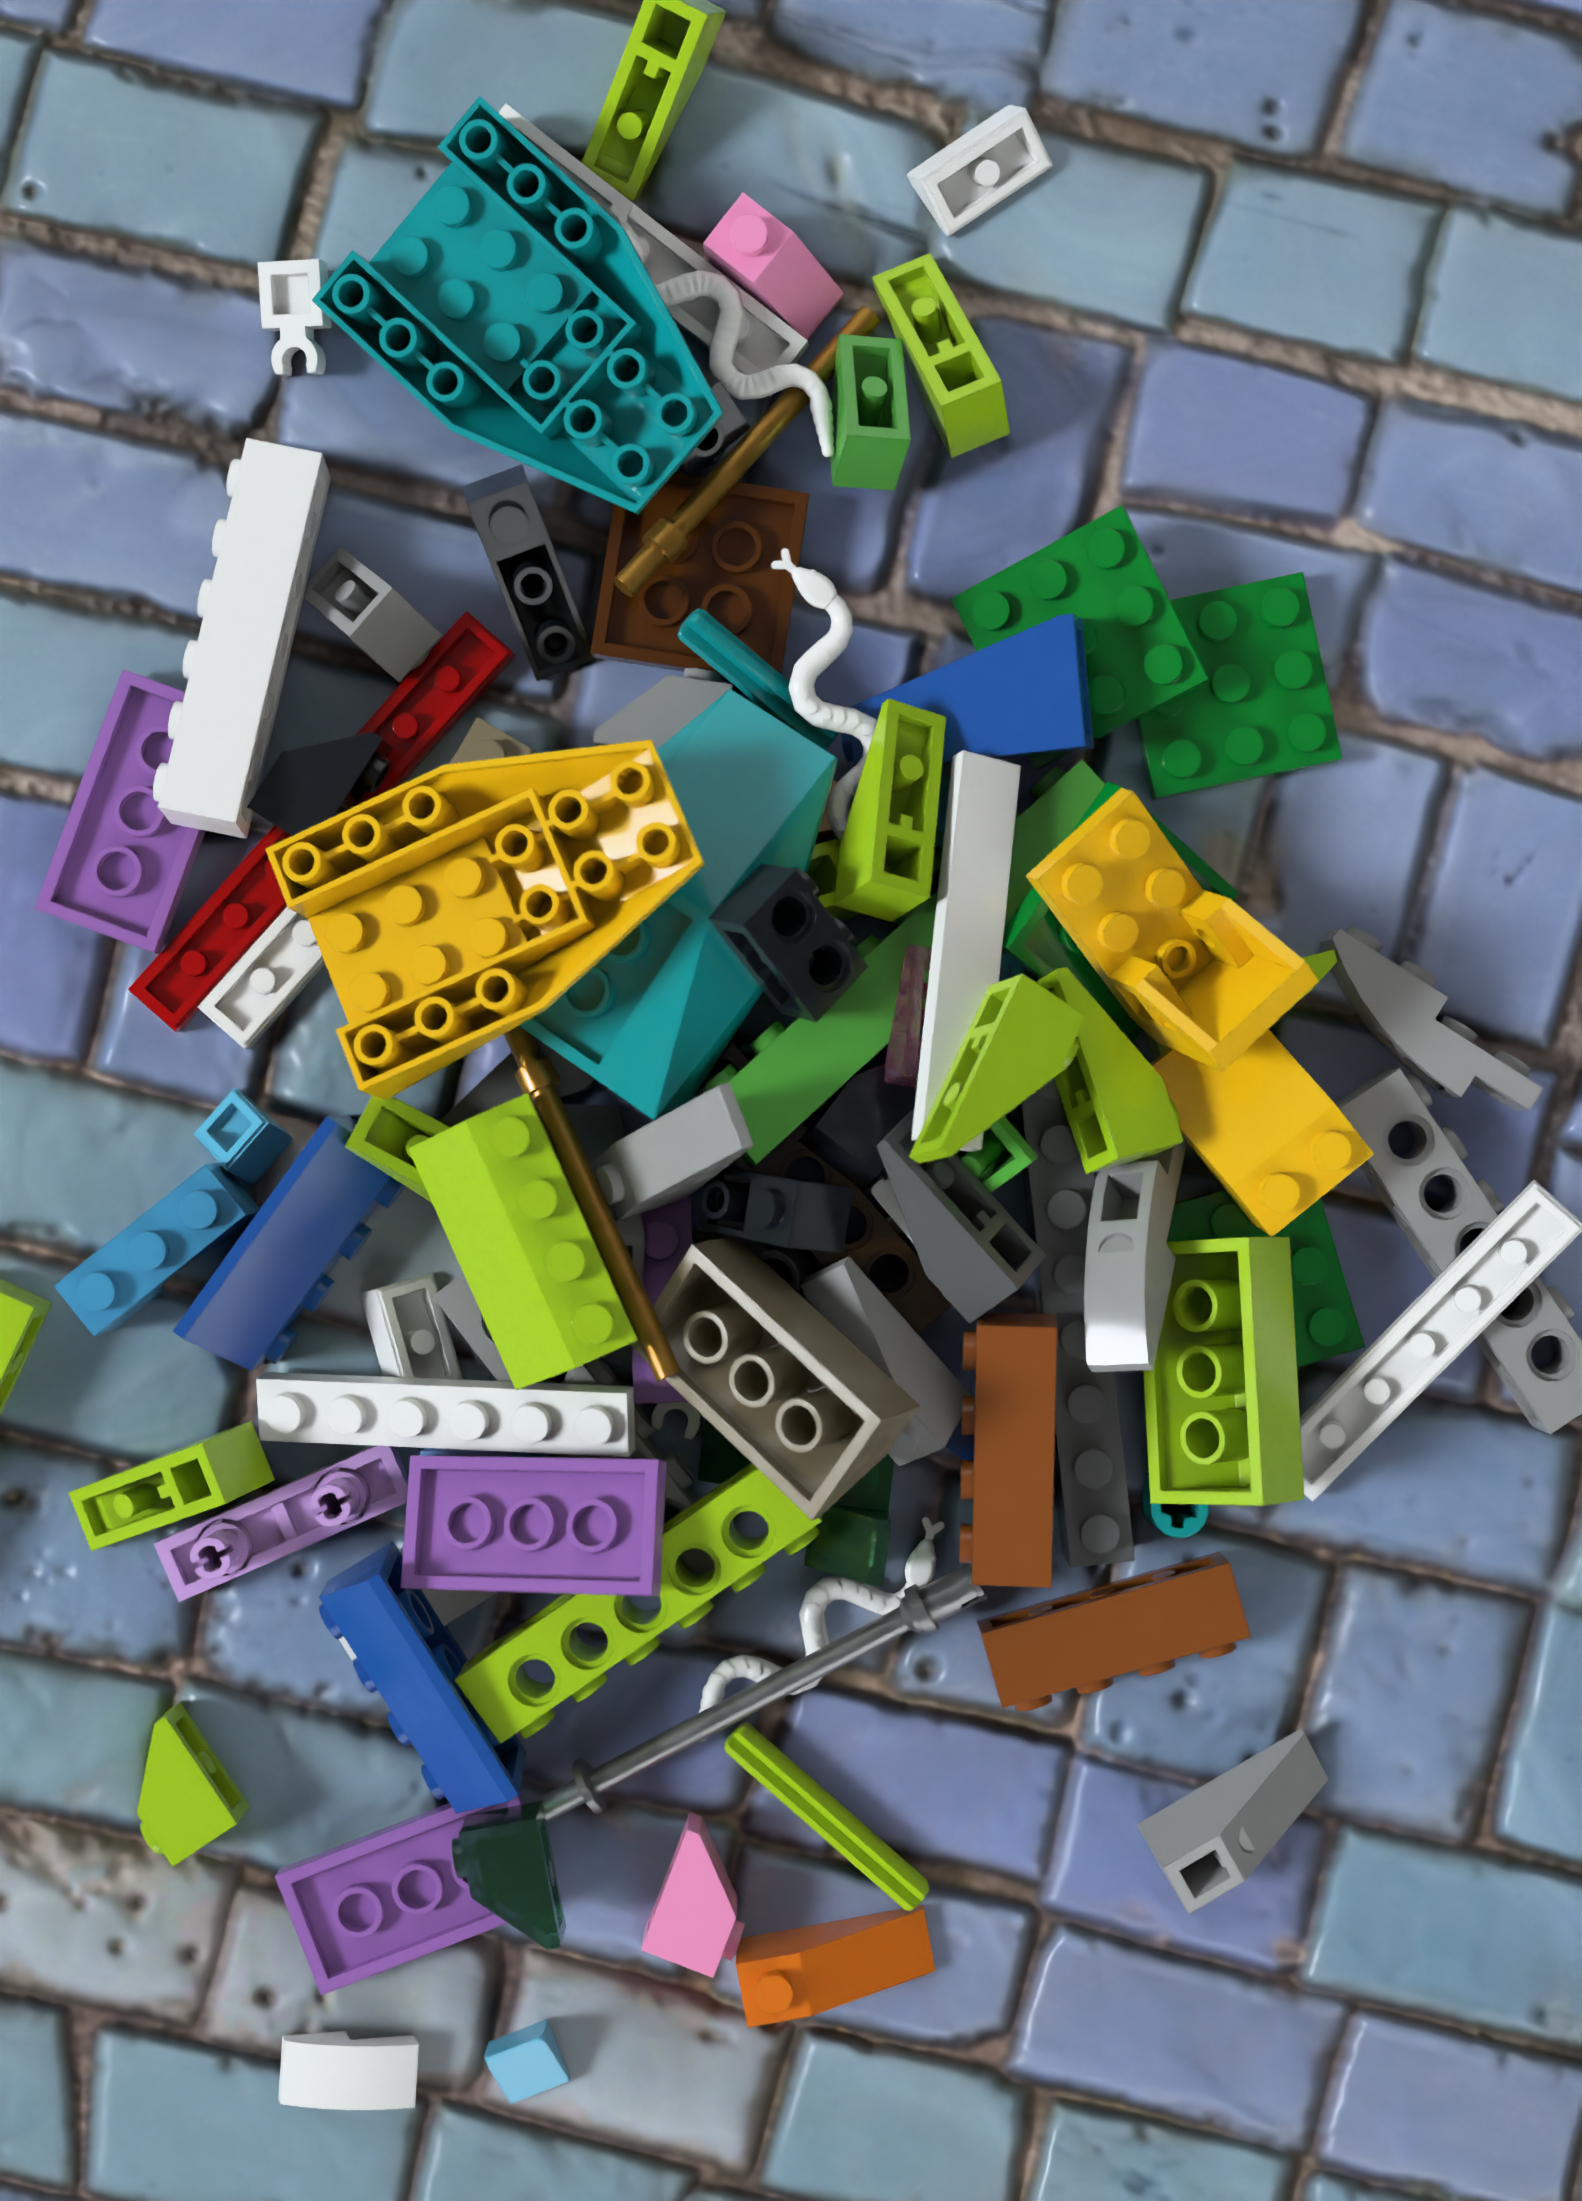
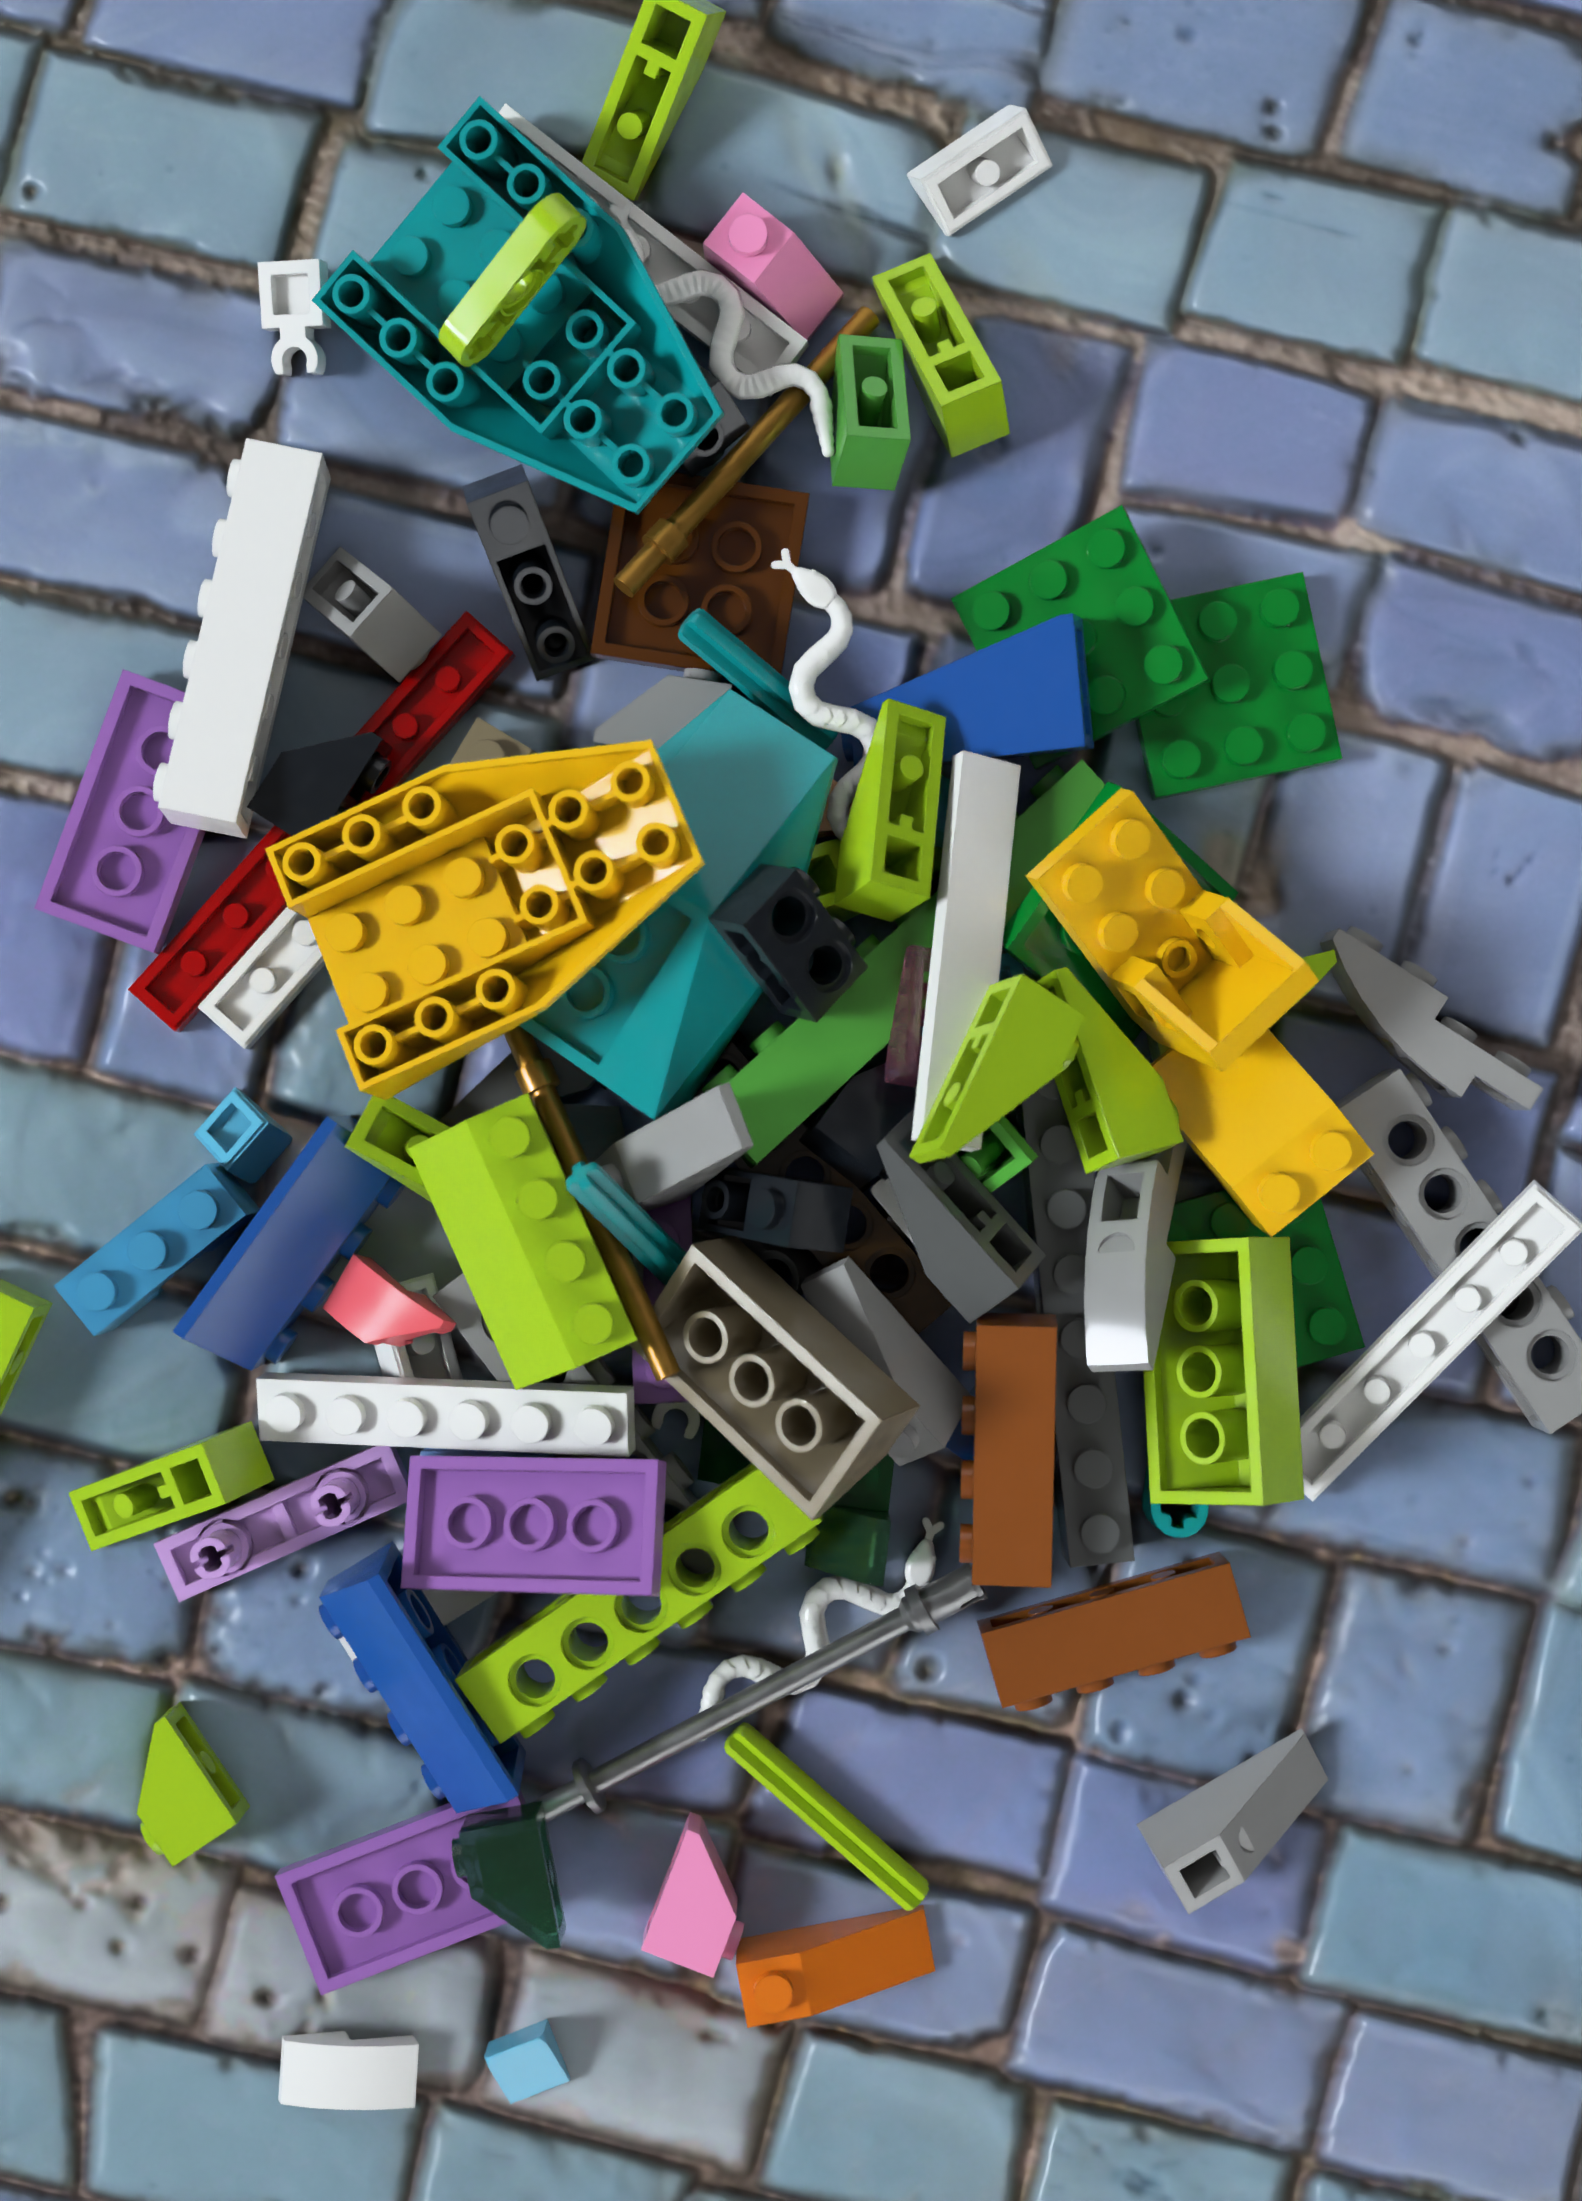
none -> coral slope [323,1254,456,1347]
none -> lime beam [438,193,586,367]
none -> teal axle [566,1161,686,1286]

